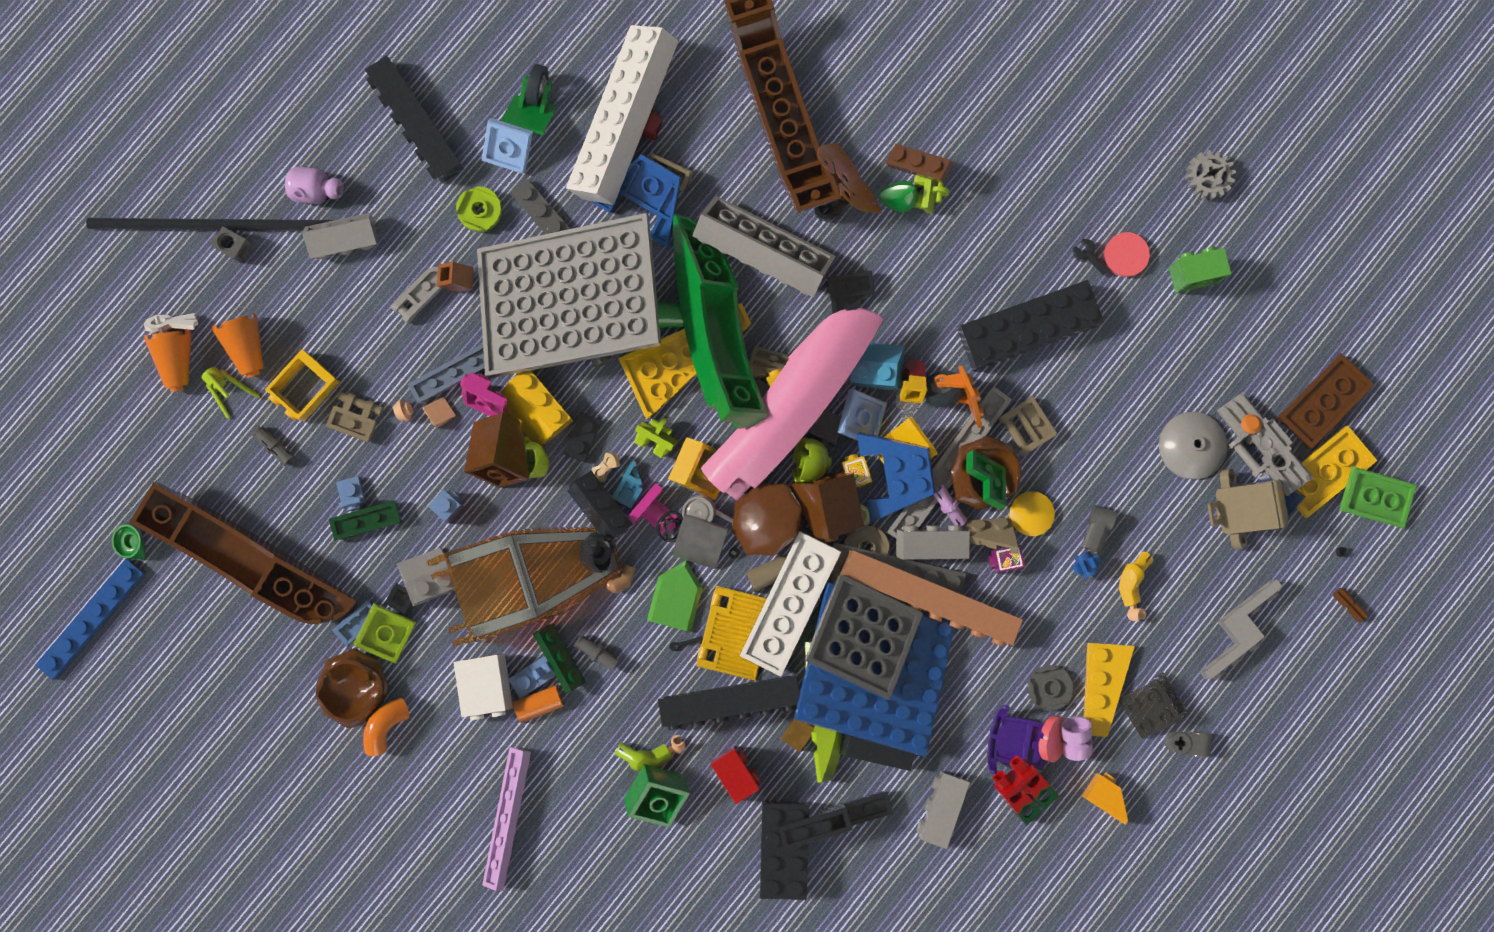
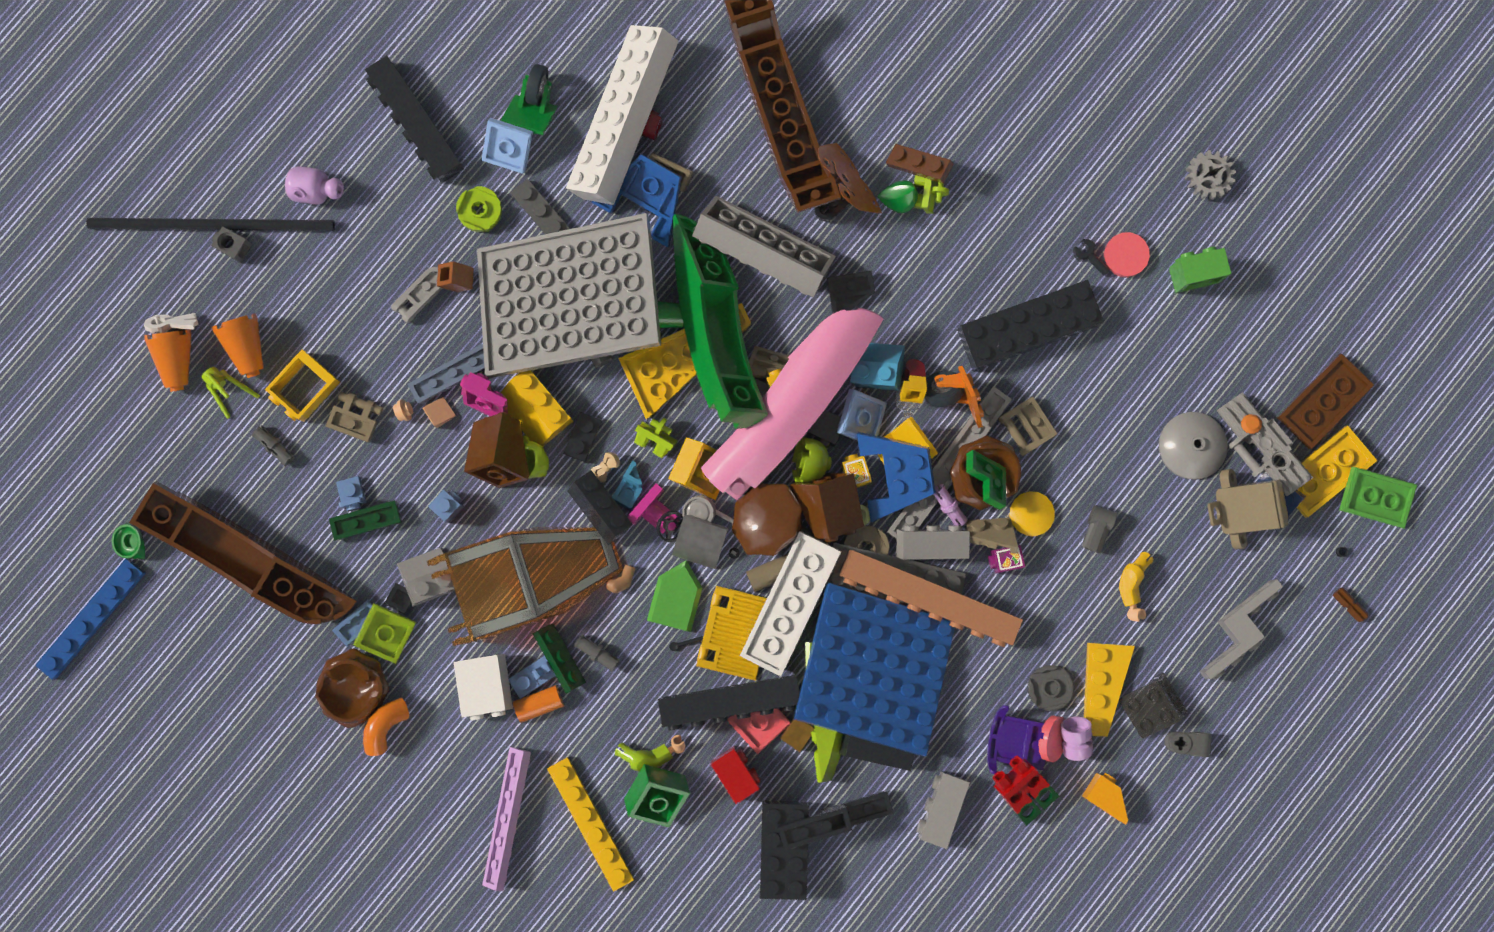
light grey brick [302,212,379,260] -> none
black hair [579,532,616,573] -> none
dark grey piece [804,574,923,700] -> none
blue gear [1072,551,1102,579] -> none
none -> yellow plate [547,757,634,892]
none -> coral tile [728,708,791,754]

